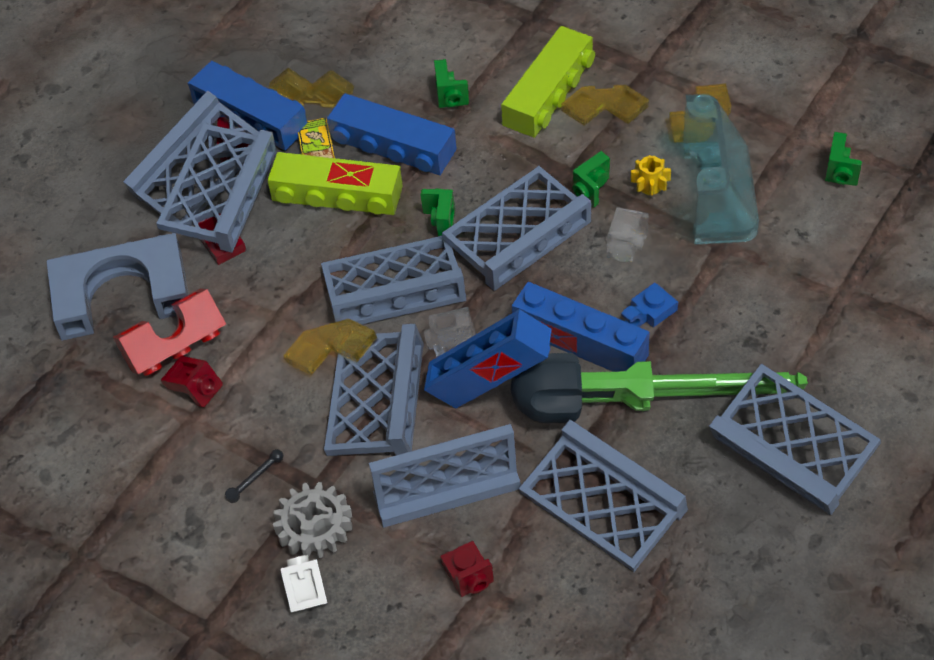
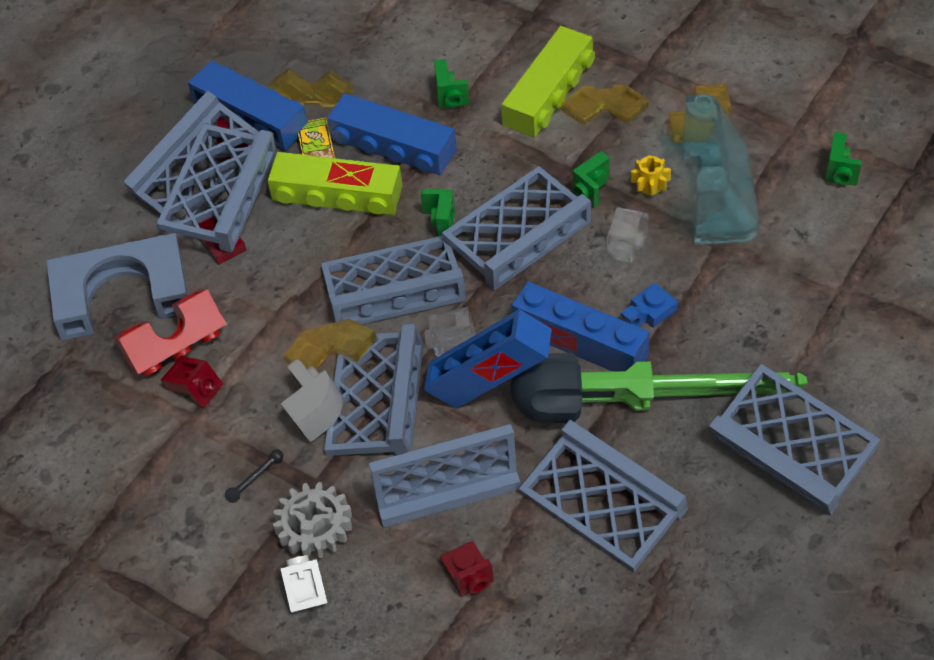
none -> light grey brick [280,359,343,443]

